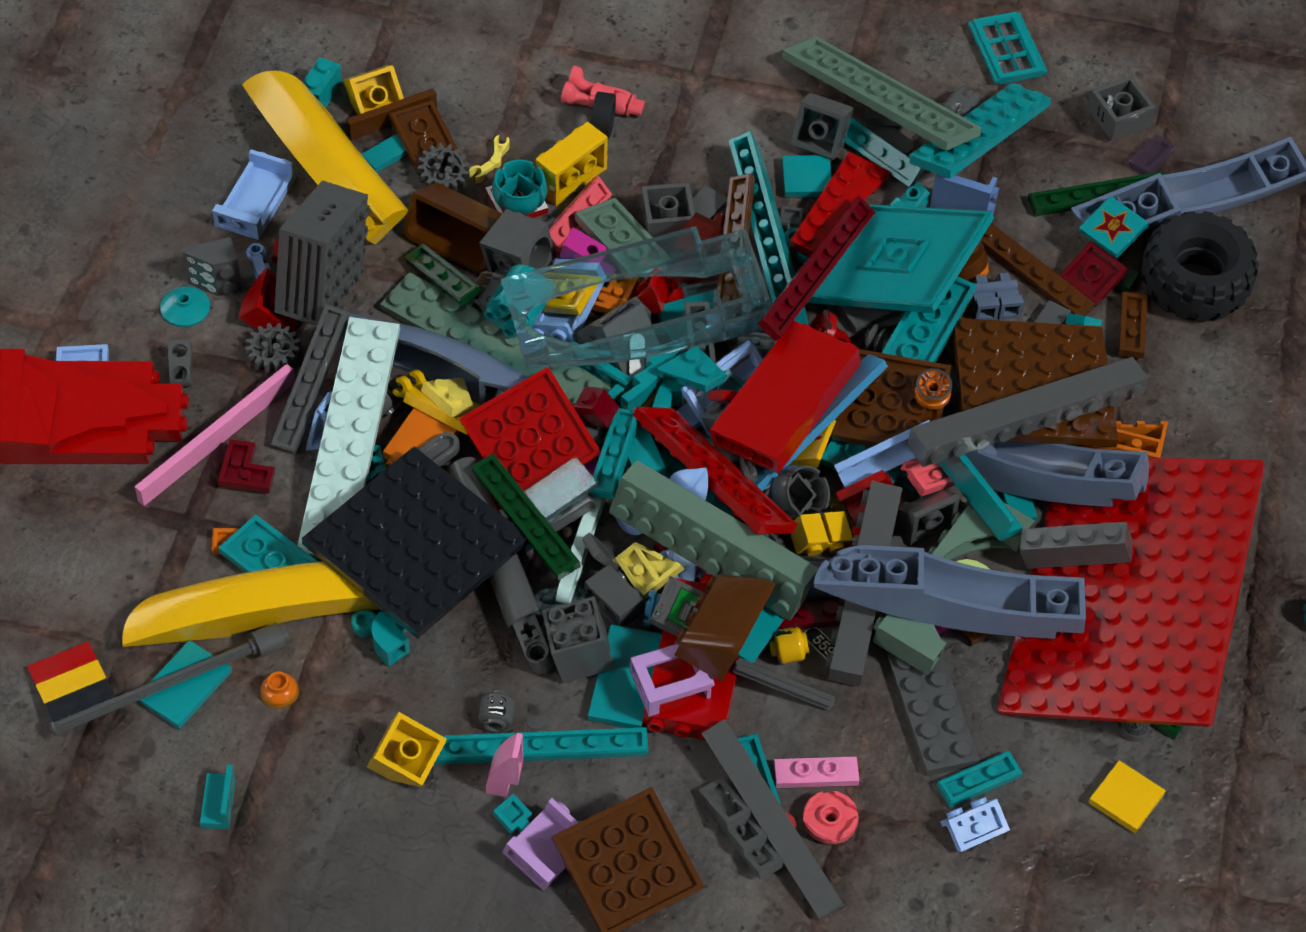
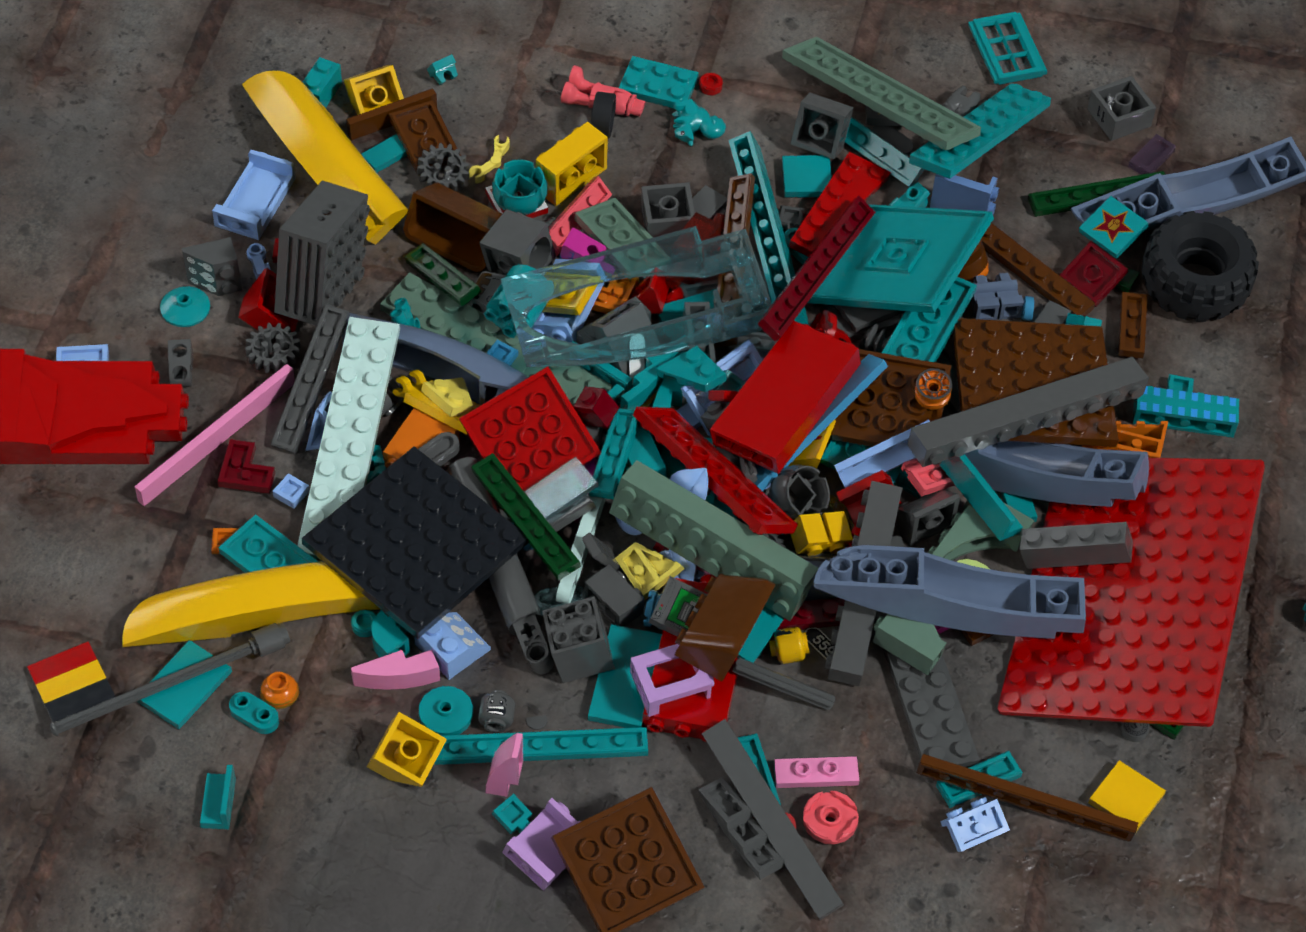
none -> teal plate [229,692,279,734]
none -> light blue plate [272,473,310,509]
none -> bright pink slope [351,650,440,690]
none -> teal plate [390,298,421,328]
none -> light blue slope [414,612,491,680]
none -> teal plate [419,686,473,736]
none -> teal tile [427,54,458,85]
none -> dark azure tile [487,340,518,365]
none -> teal plate [619,56,699,108]
none -> teal animal [672,99,726,146]
none -> red tile [699,73,723,95]
none -> reddish brown tile [916,754,1138,842]
none -> dark azure tile [1021,296,1034,321]
none -> teal brick [1133,386,1239,438]
none -> teal tile [1166,374,1194,392]

